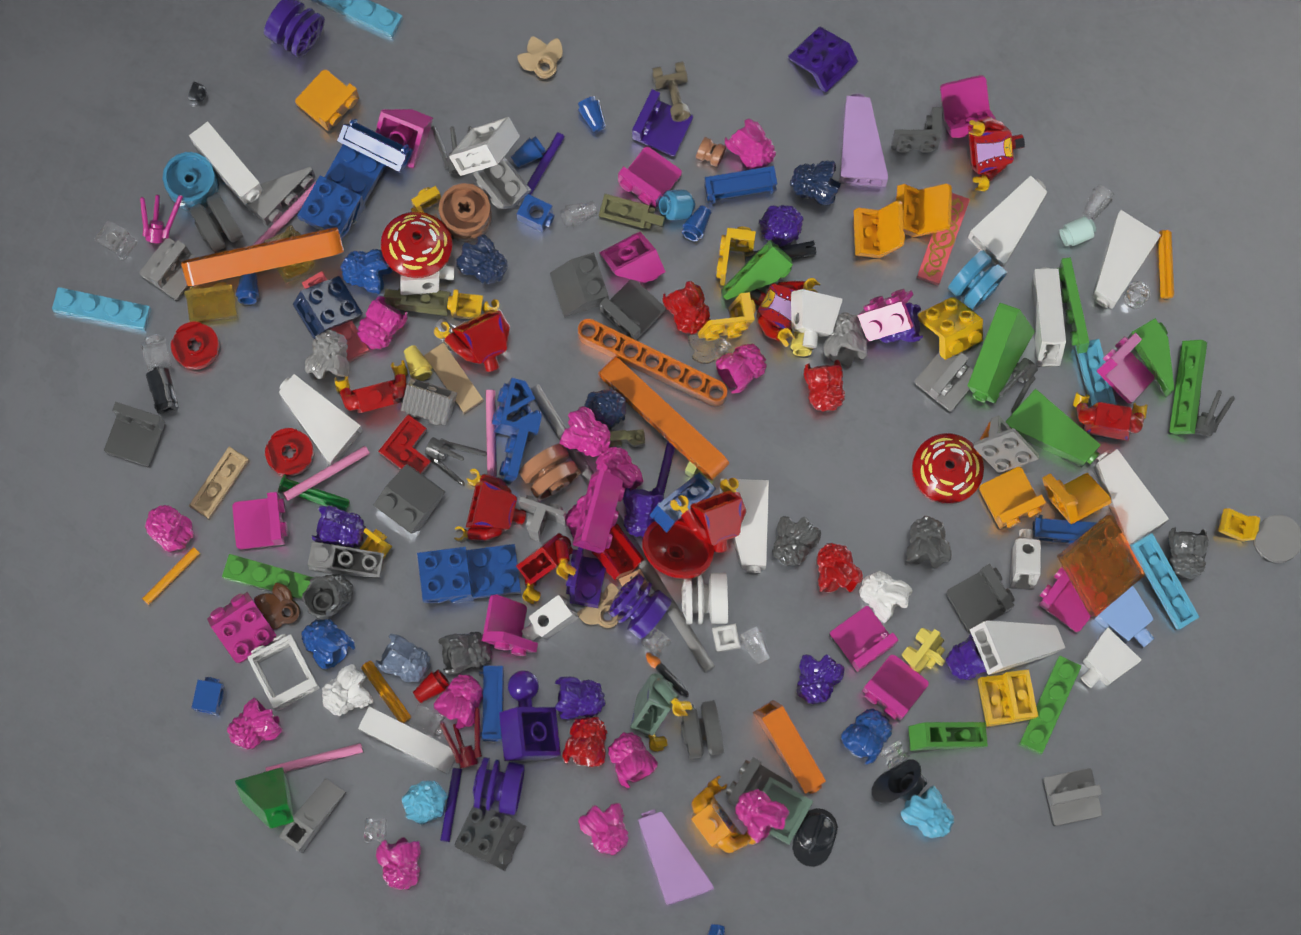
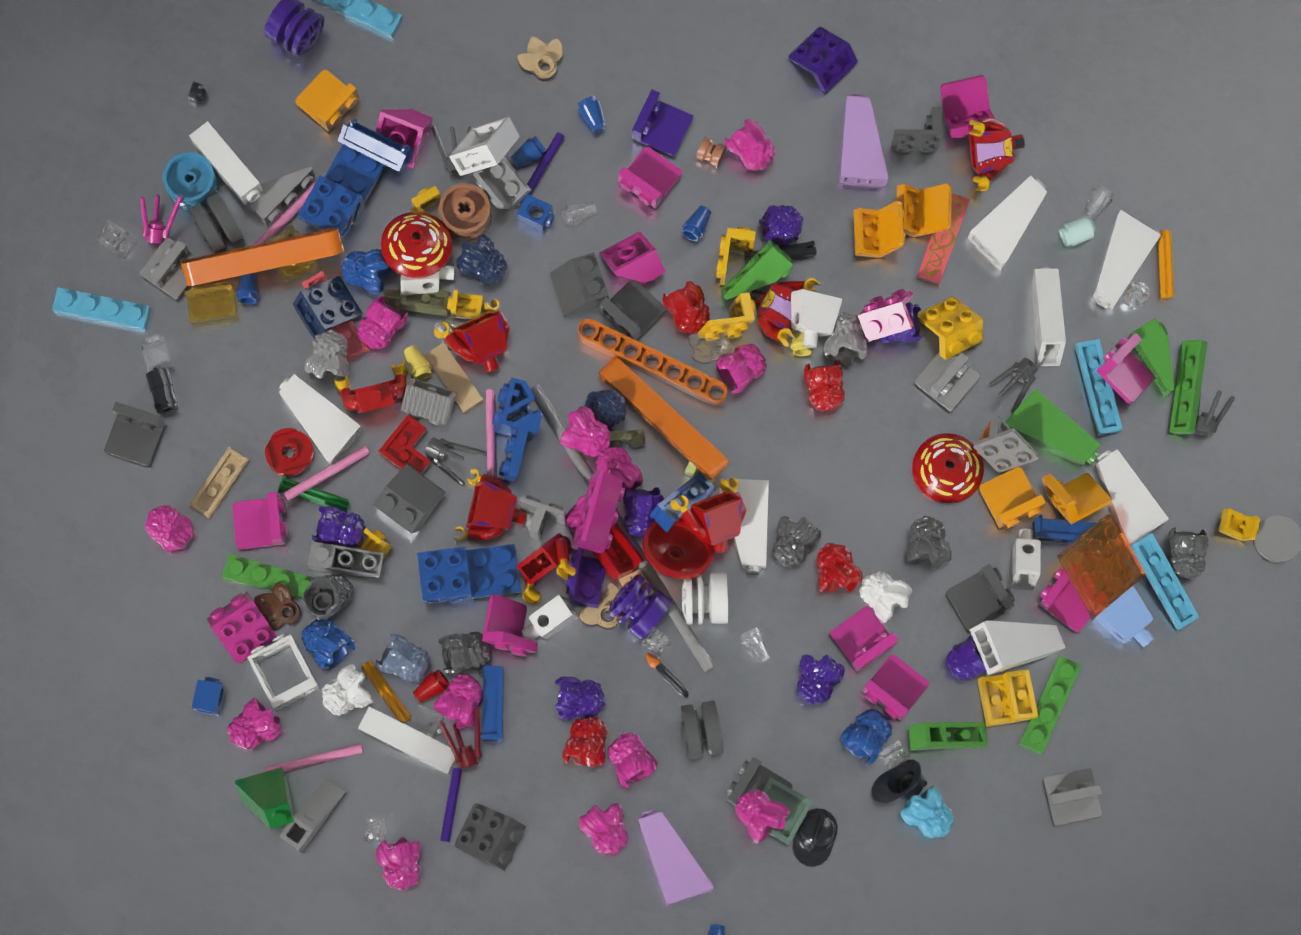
light orange bar [142,547,200,605] -> none
red plate [171,321,220,370] -> none
medium azure hair [401,780,448,825] -> none
dark purple wheel [473,757,525,816] -> none
dark purple brick [499,670,561,761] -> none
nougat wheel [519,443,581,501] -> none
olive hinge [598,194,666,229] -> none
sand green torso [630,673,692,751] -> none
dark tan bar [652,62,690,122] -> none
dark purple bar [656,441,675,497] -> none
dark azure head [659,189,695,220] -> none
light orange torso [691,776,756,853] -> none
blue container [704,166,777,204] -> none
white tile [712,623,741,653] -> none
orange slope [753,700,826,794] -> none
dark blue hair [790,161,841,205] -> none
light yellow hips [902,628,945,674] -> none
dark azure wheel [948,250,1008,311] -> none
bright green slope [968,303,1035,403] -> none
bright green plate [1057,257,1090,354] -> none
red torso [1072,392,1148,441] -> none
white torso [1081,628,1141,688] -> none

